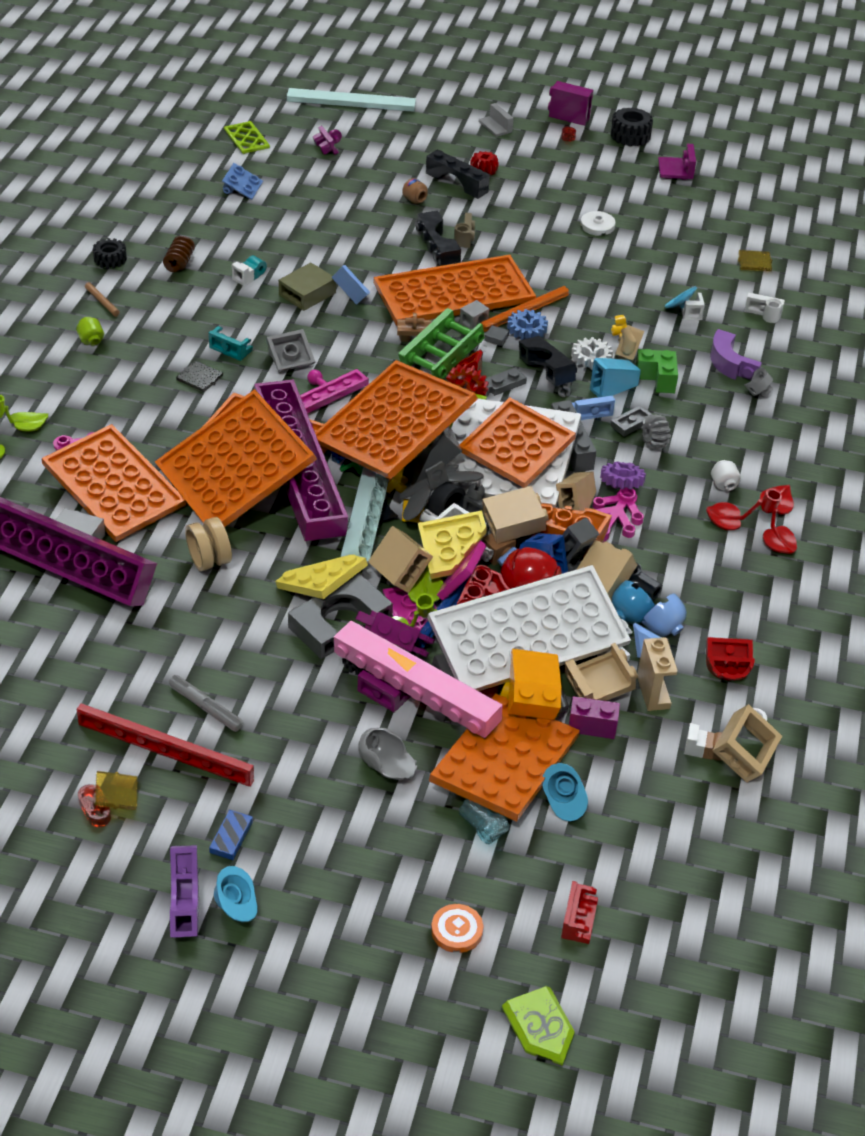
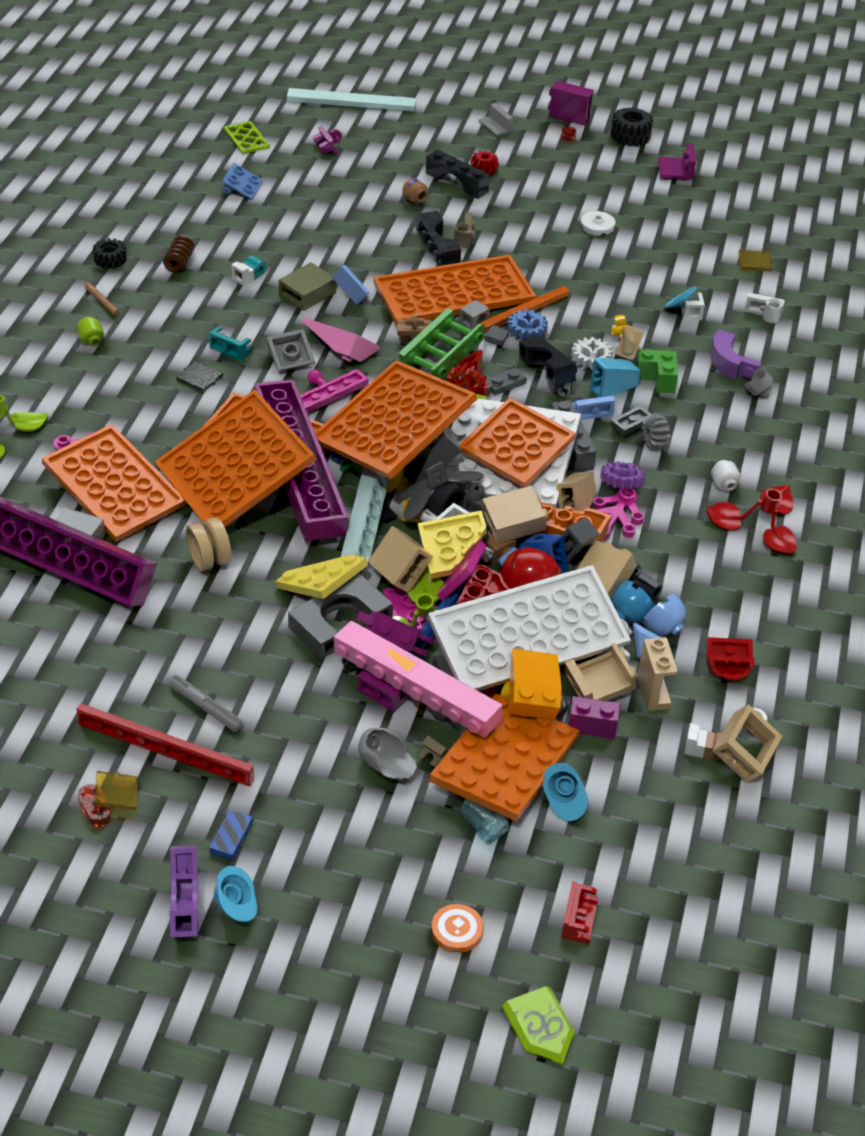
none -> bright pink wedge [302,317,380,363]
none -> dark tan tile [419,736,449,767]

